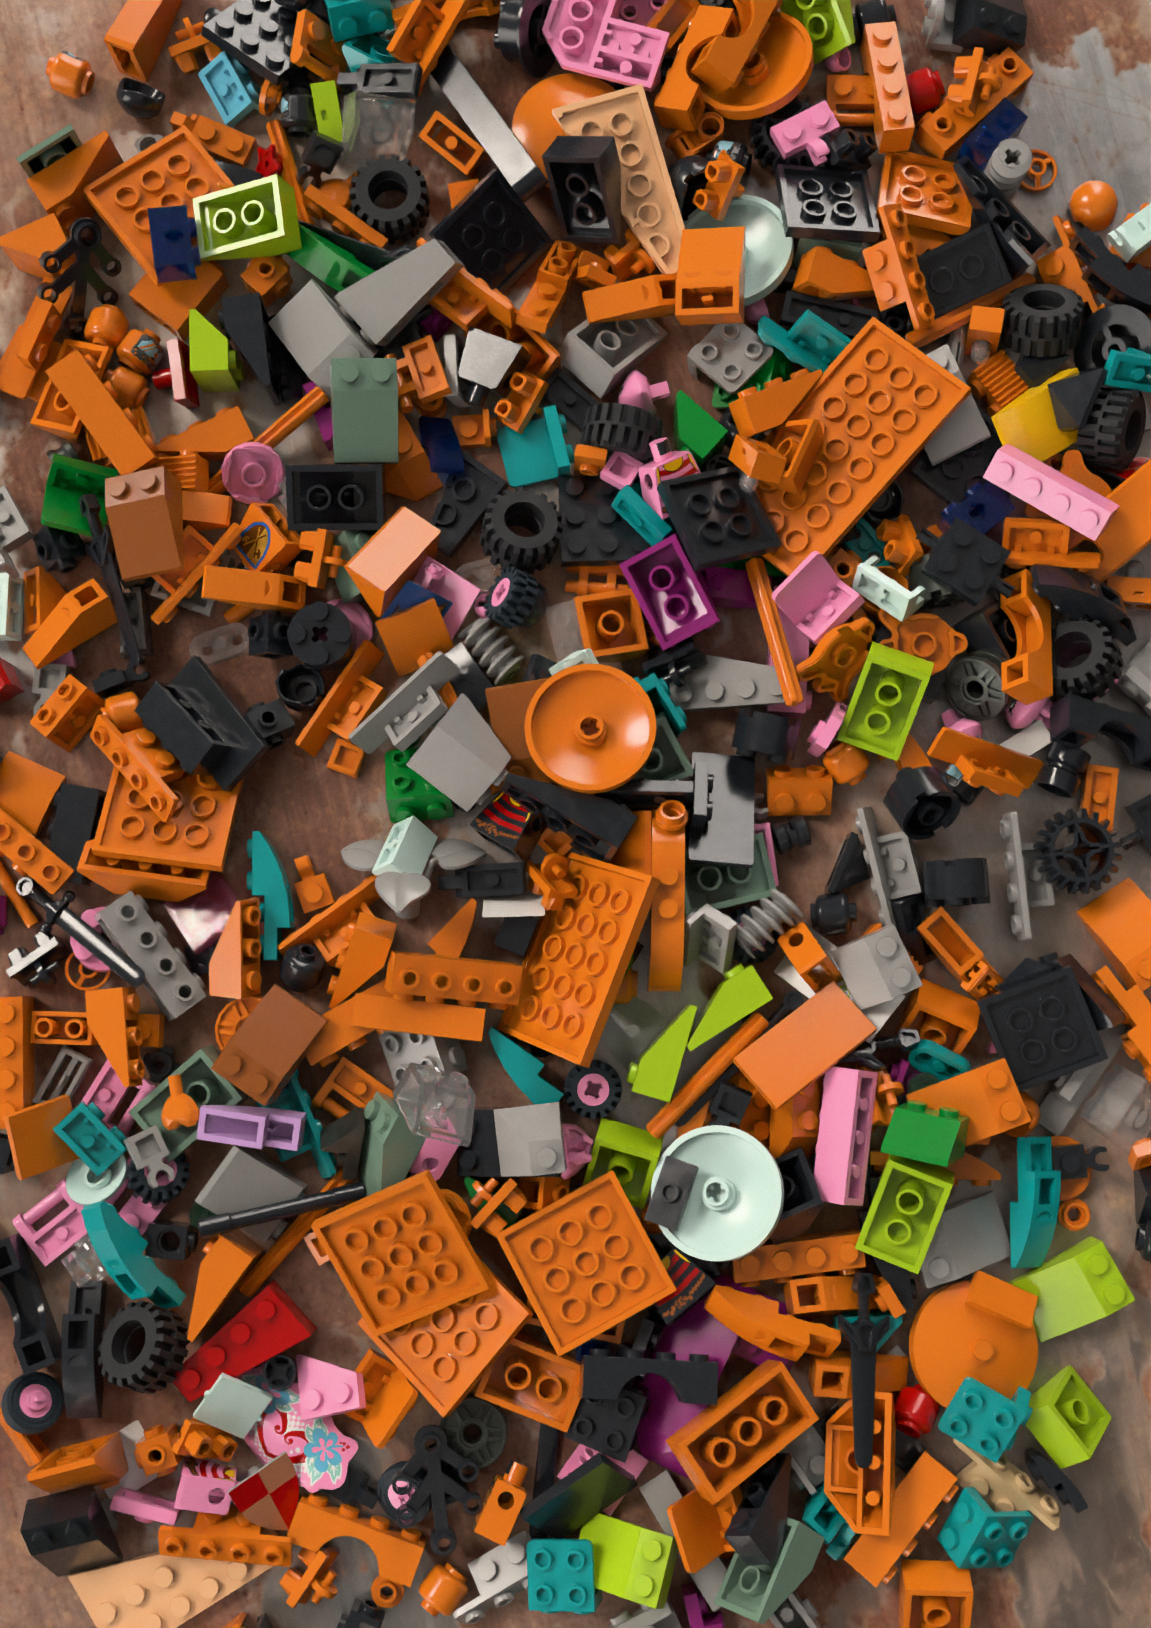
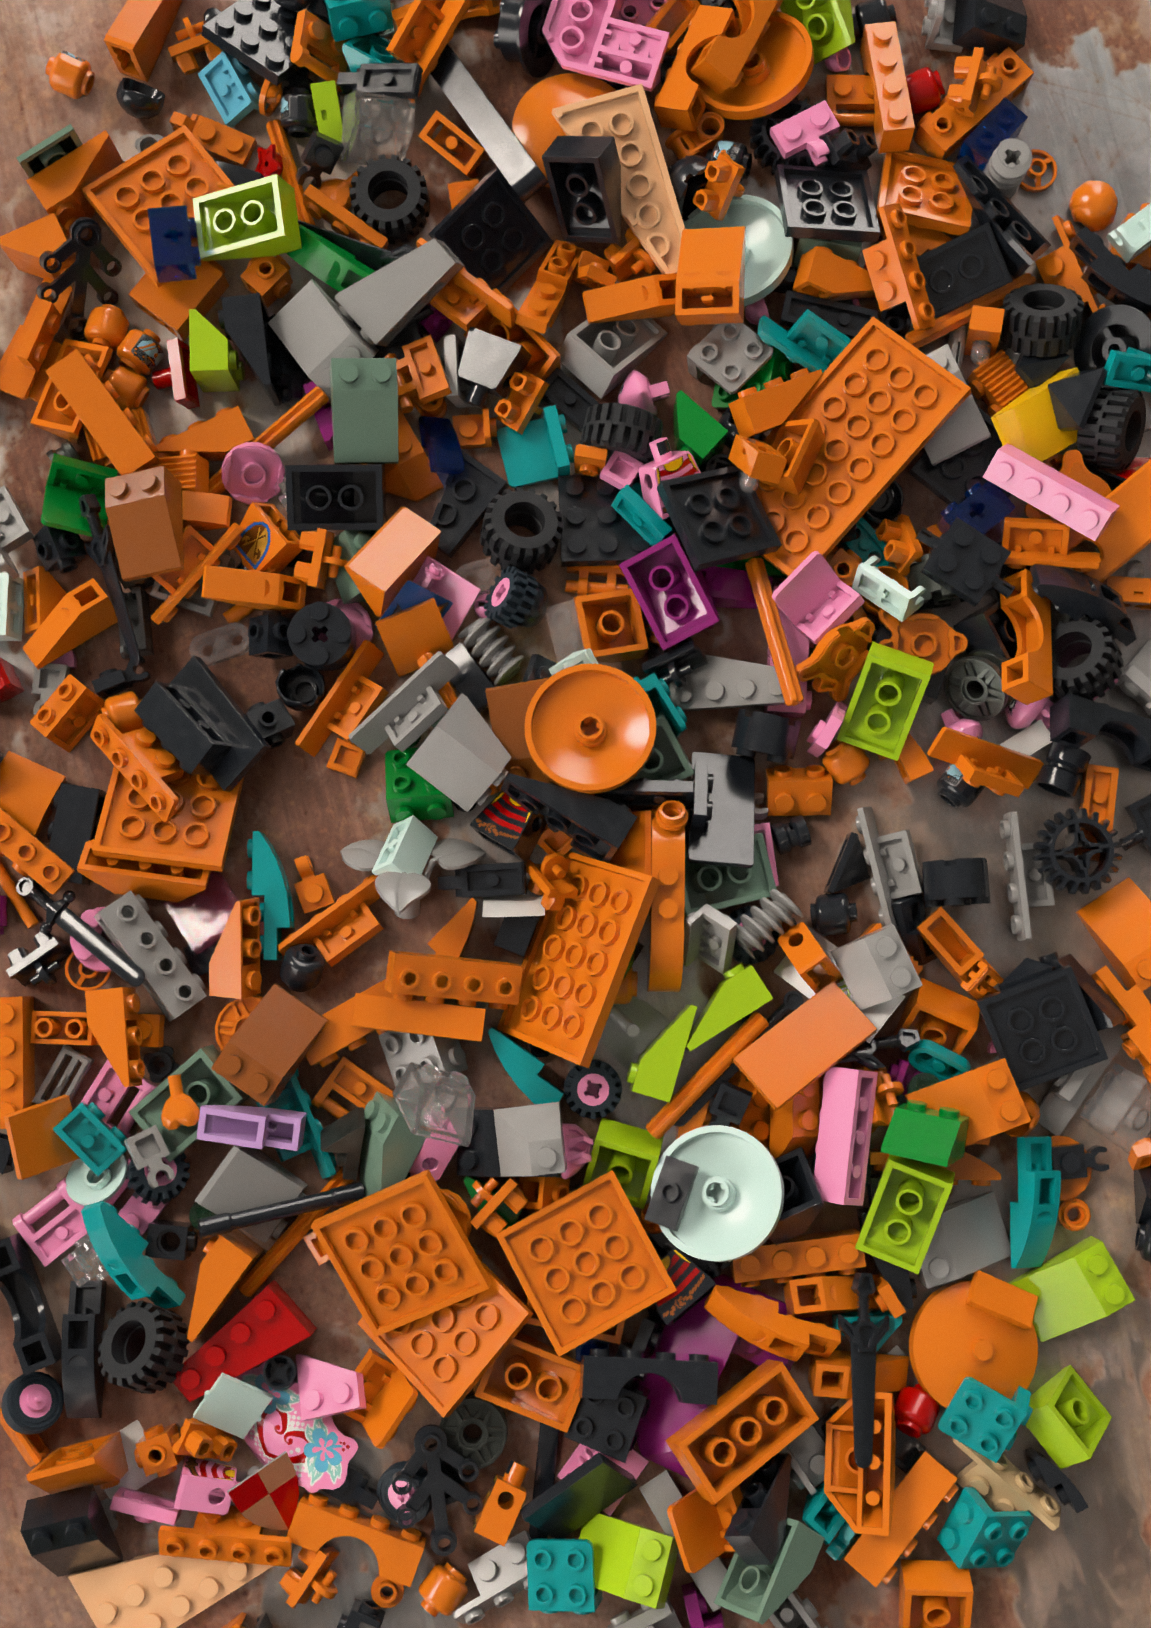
orange slope [326,912,397,1009] -> none
black brick [883,766,961,840] -> none

